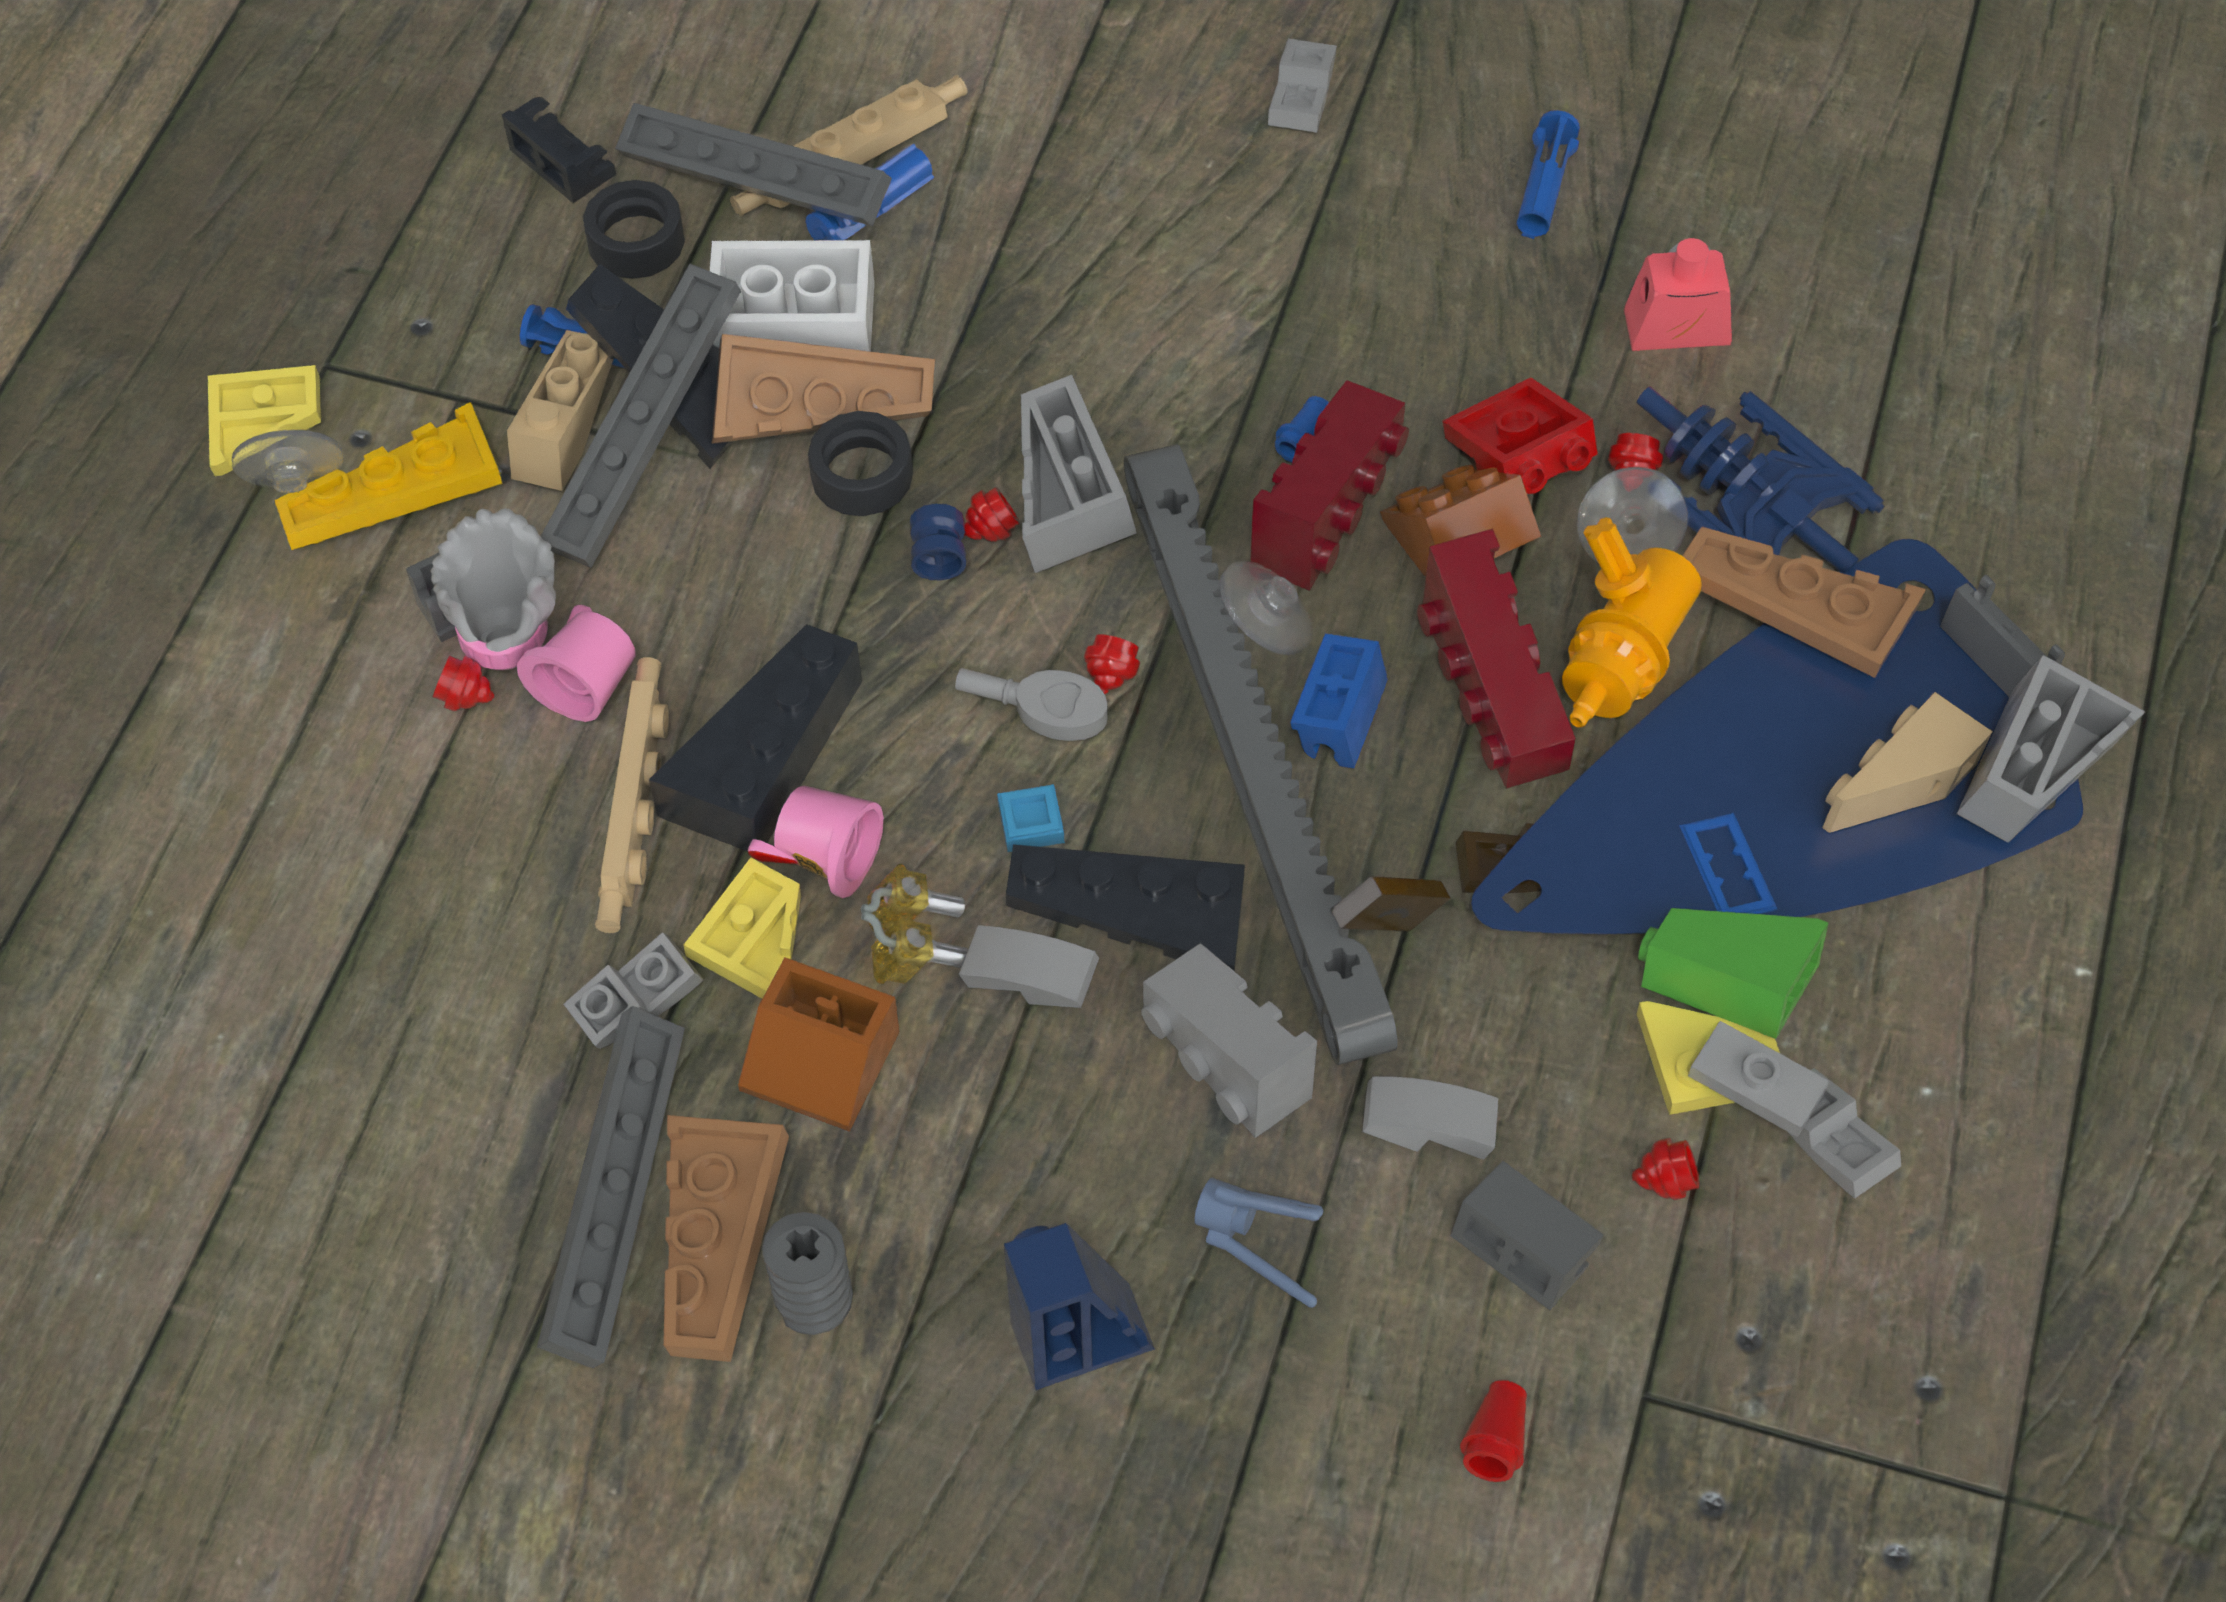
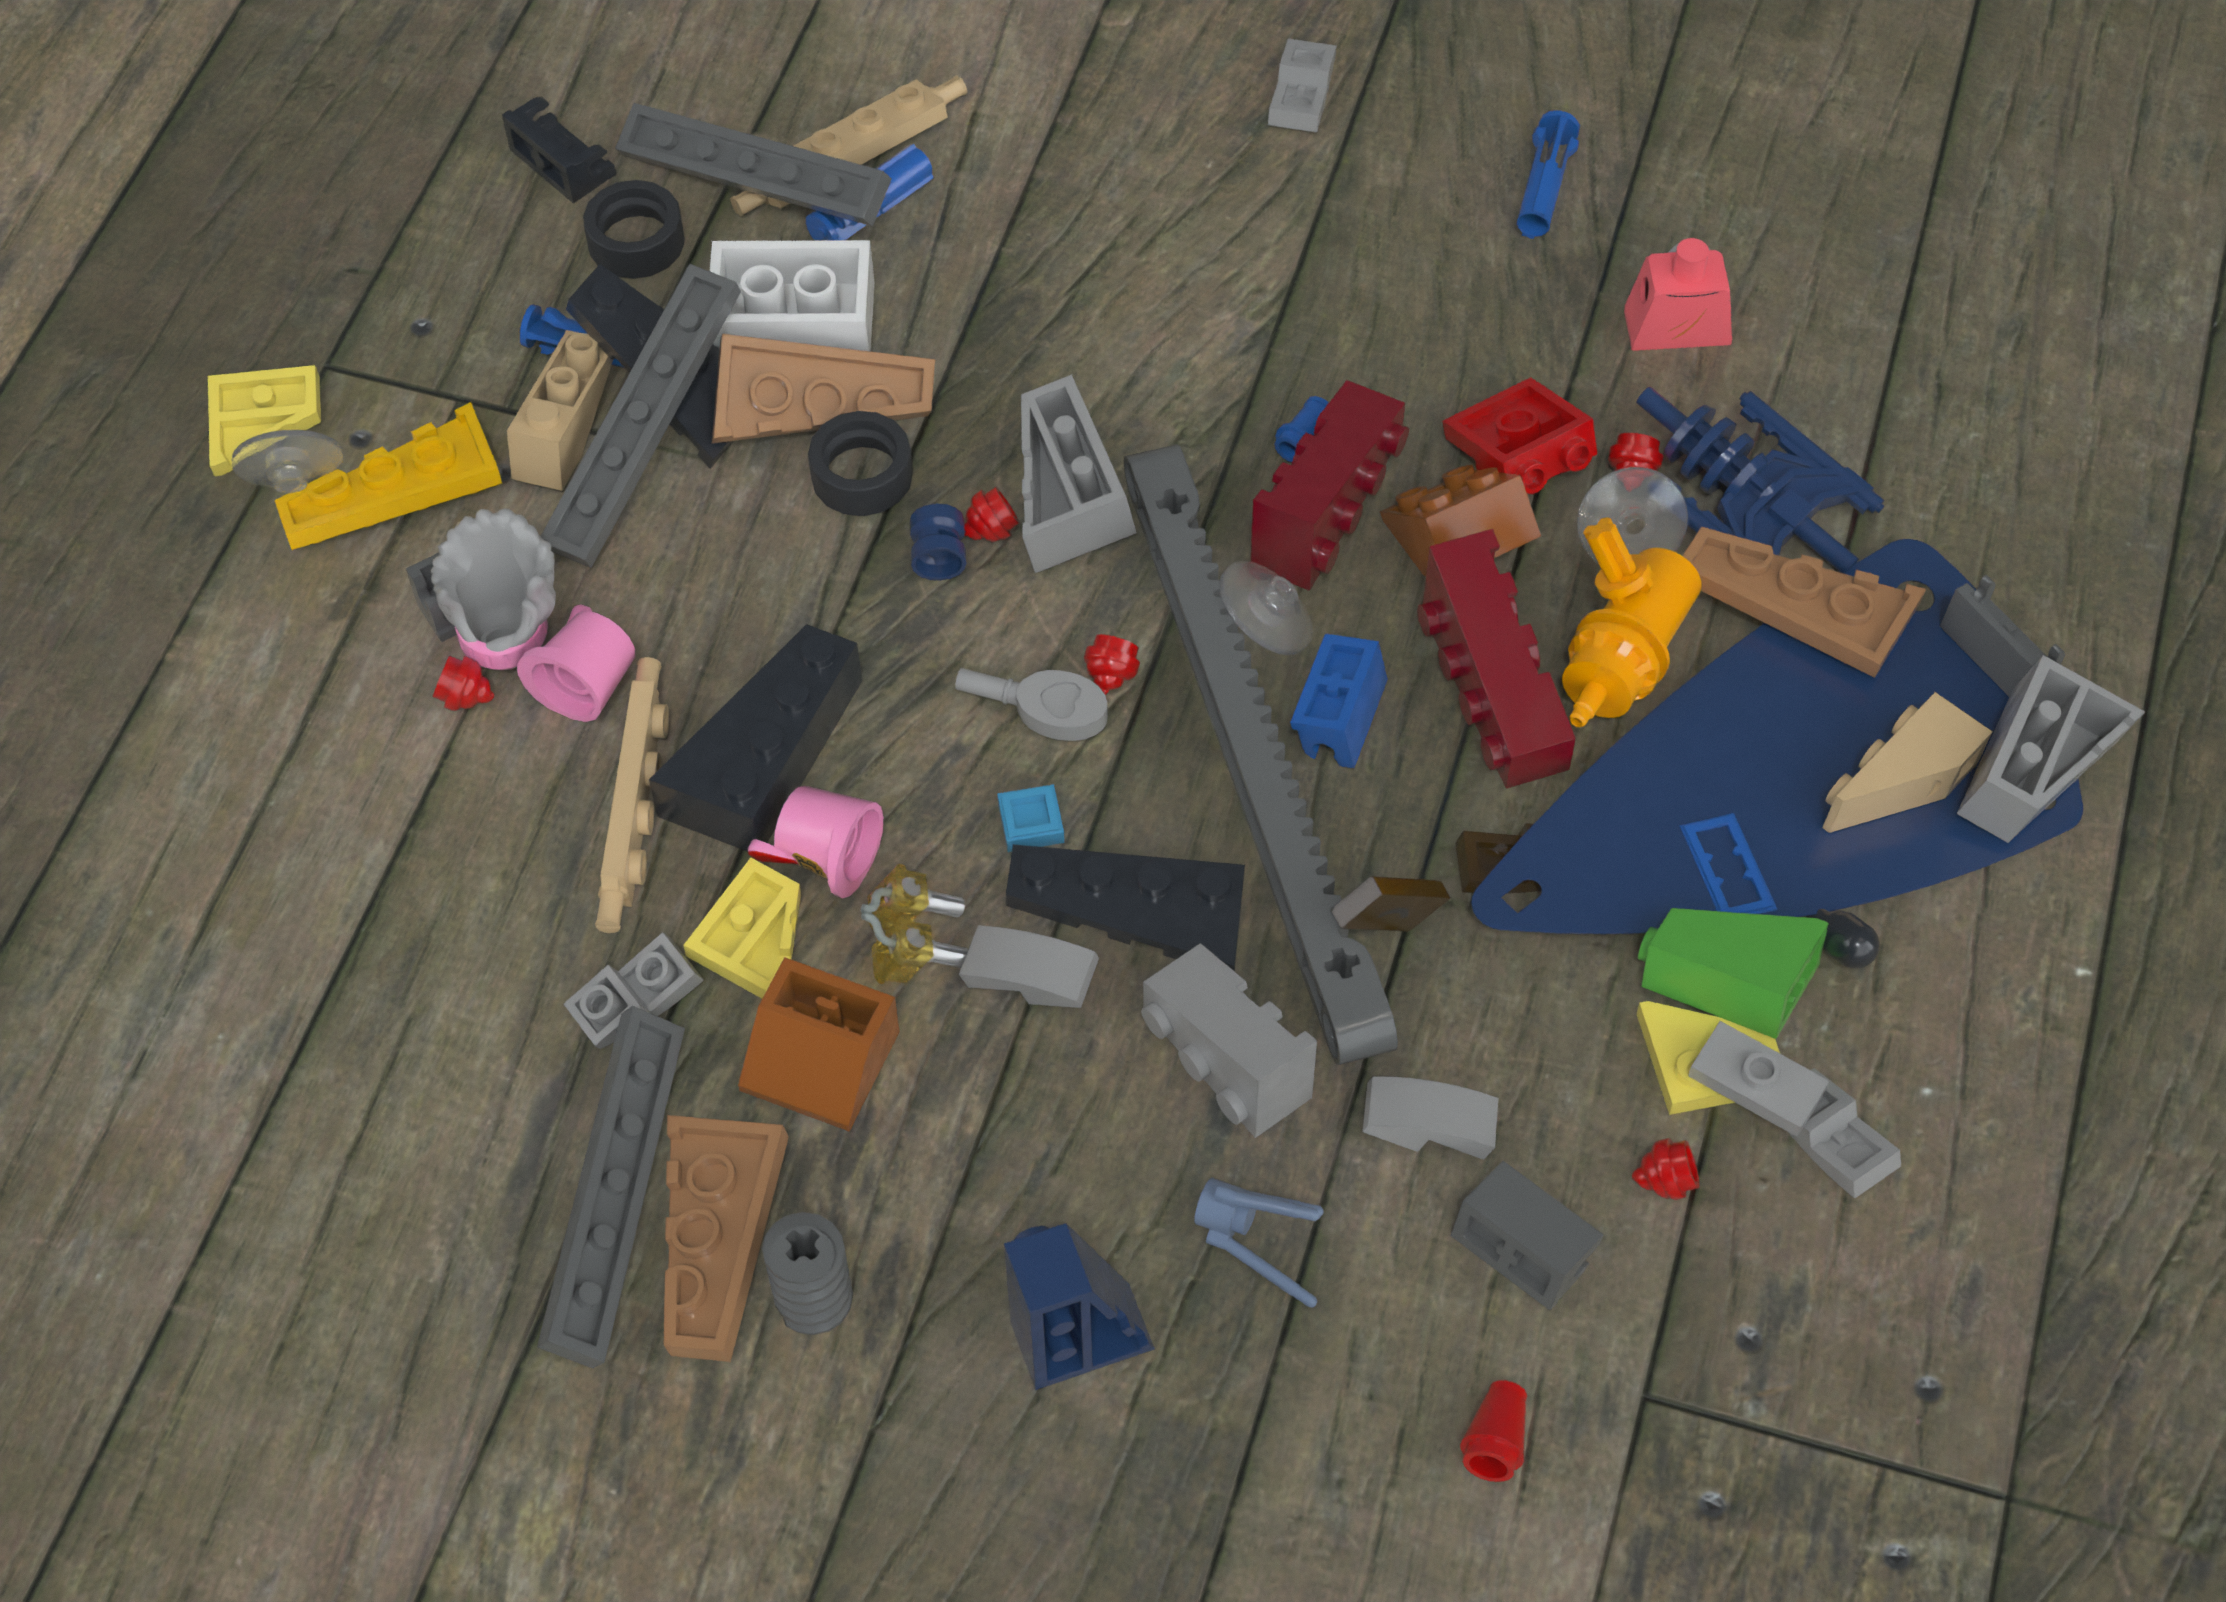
none -> black cylinder [1805,909,1880,969]

